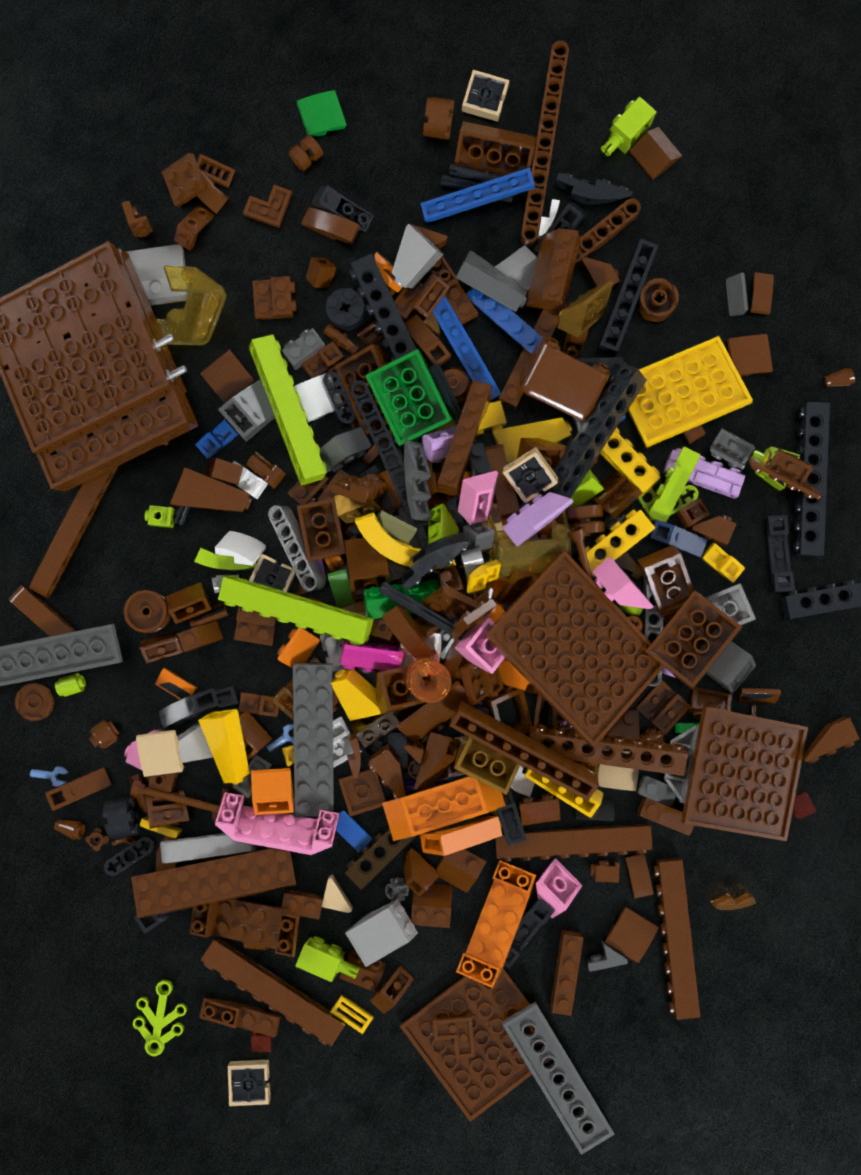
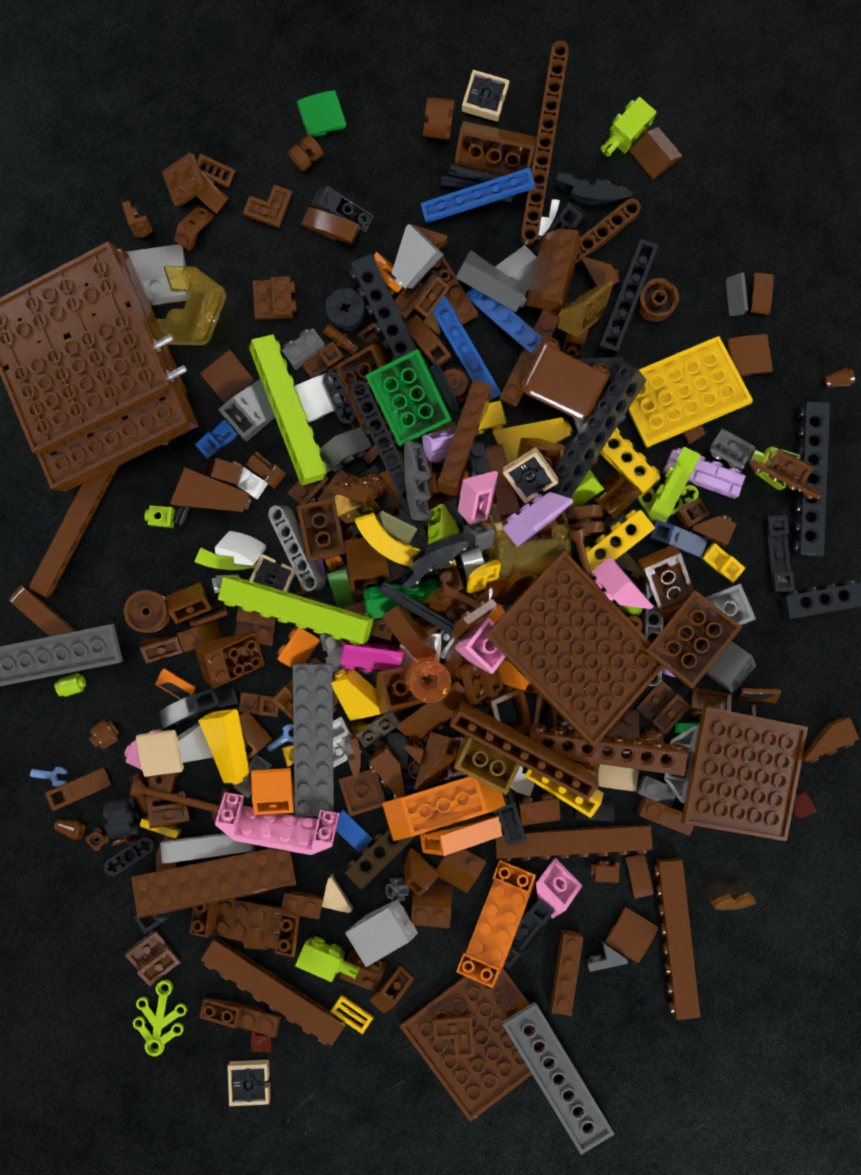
reddish brown tile [15,682,55,721] -> none
reddish brown panel [306,257,336,288] -> none
none -> reddish brown slope [125,929,180,986]
none -> reddish brown slope [195,632,265,689]

